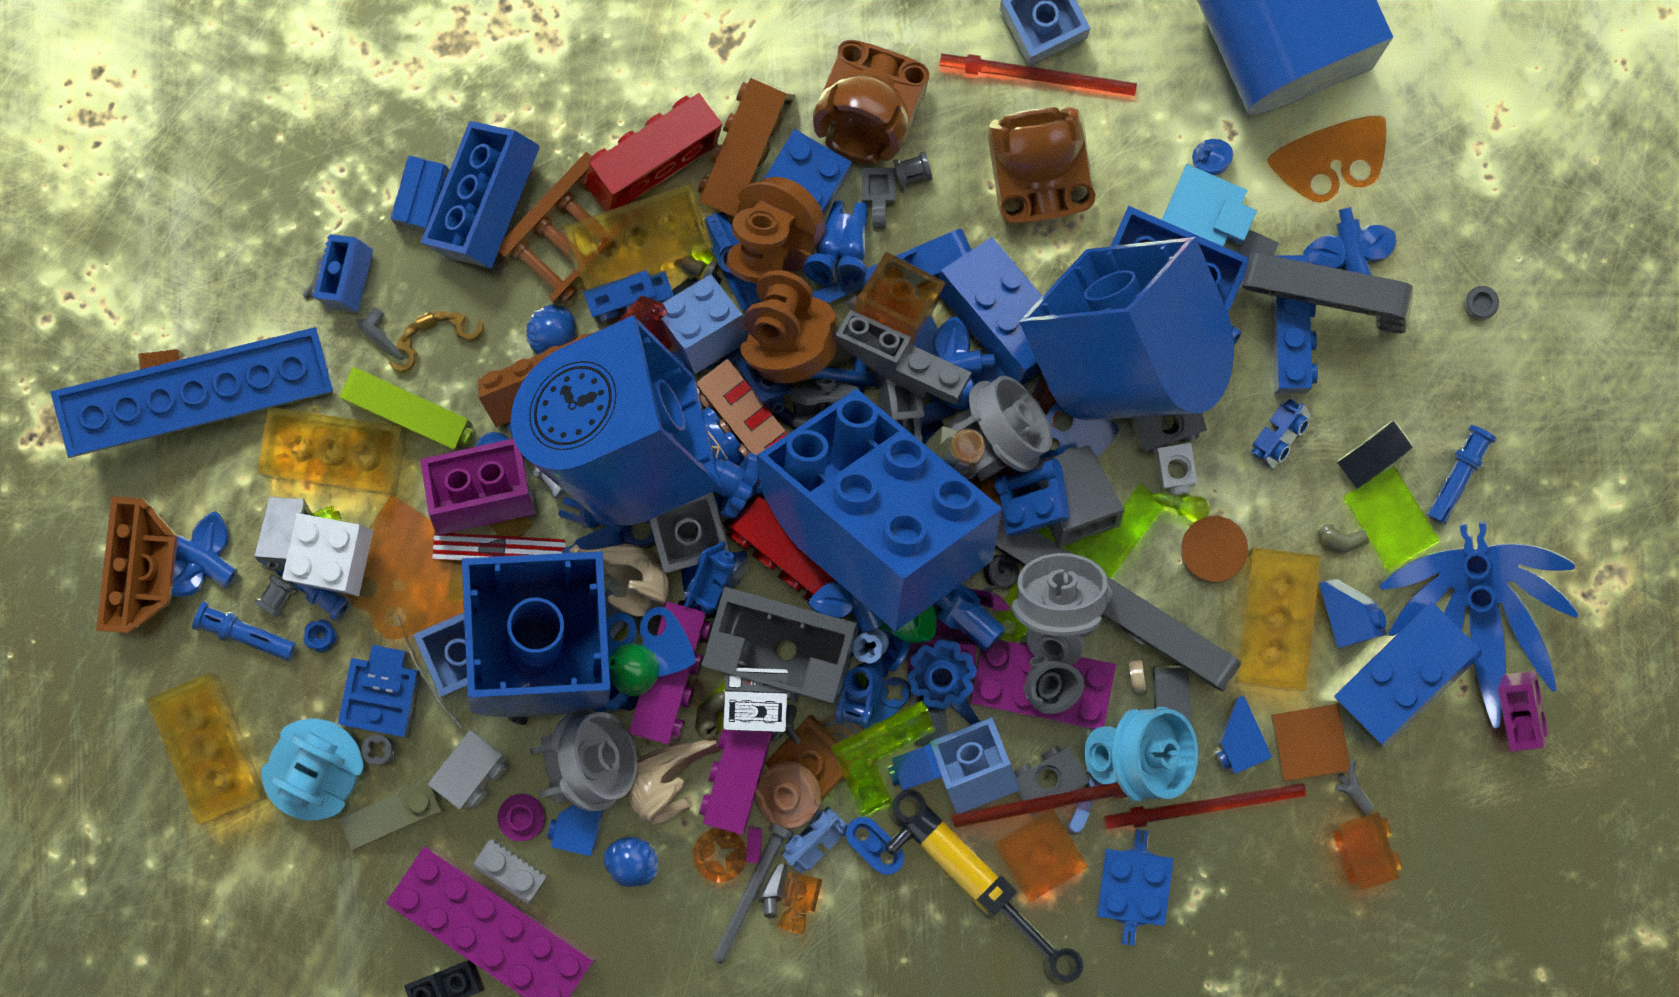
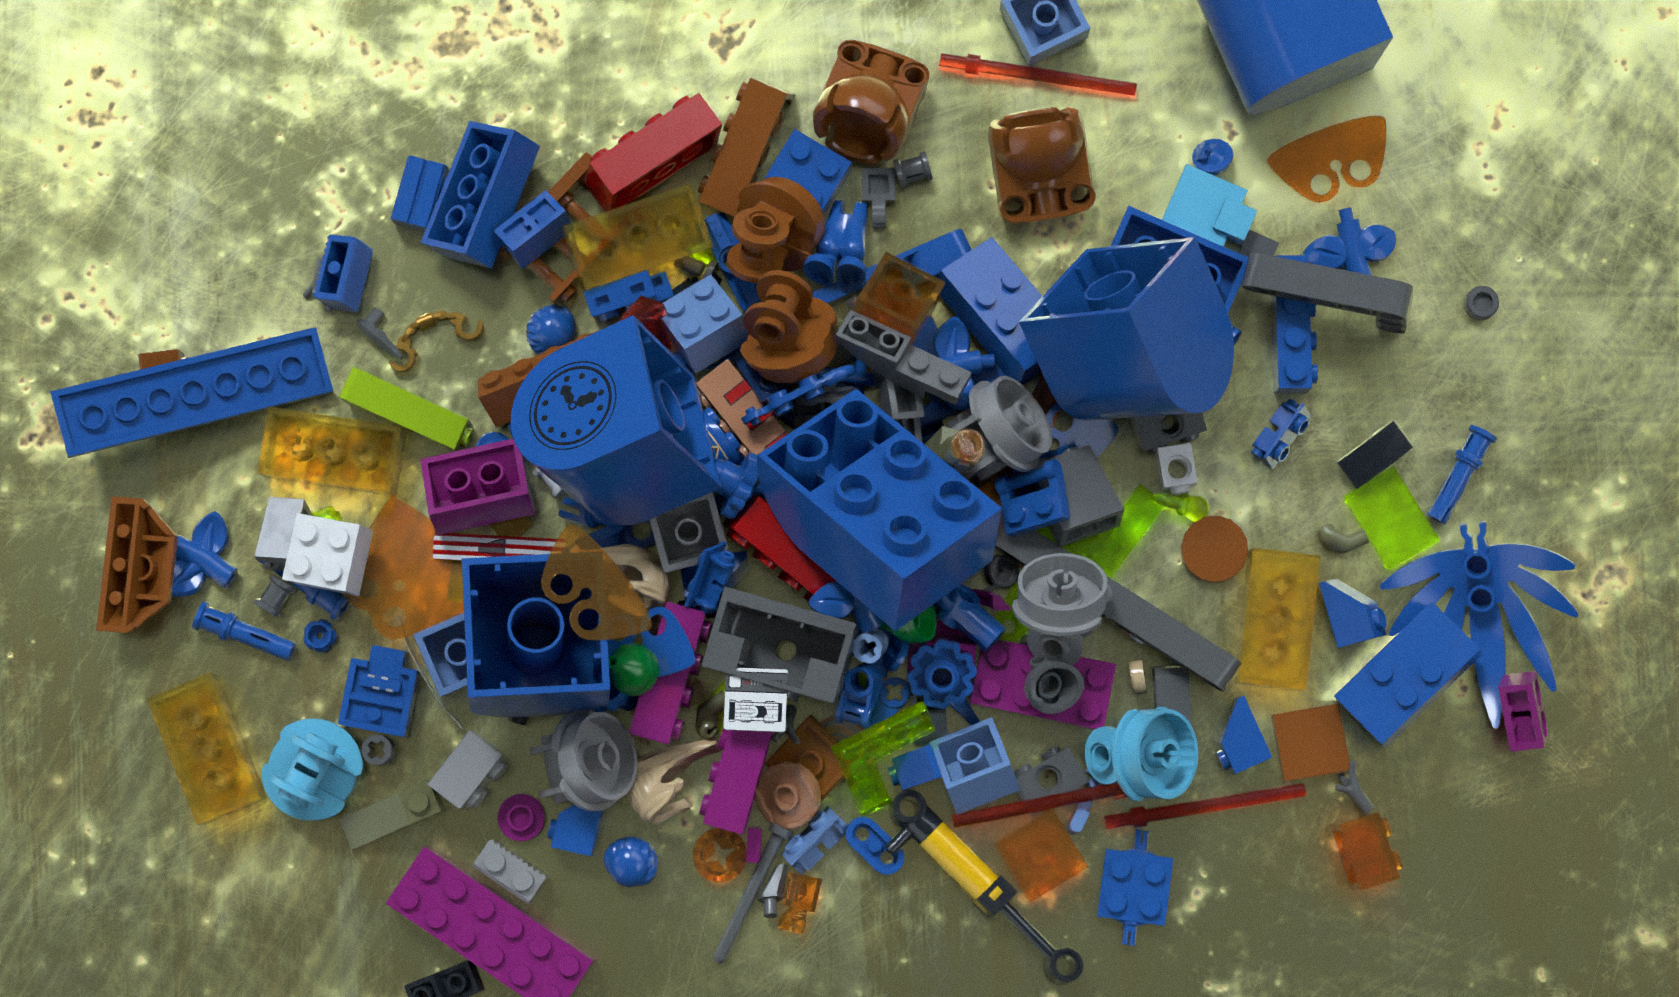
none -> blue hinge [493,190,574,270]
none -> clear orange piece [541,524,652,640]
none -> blue piece [741,364,856,426]

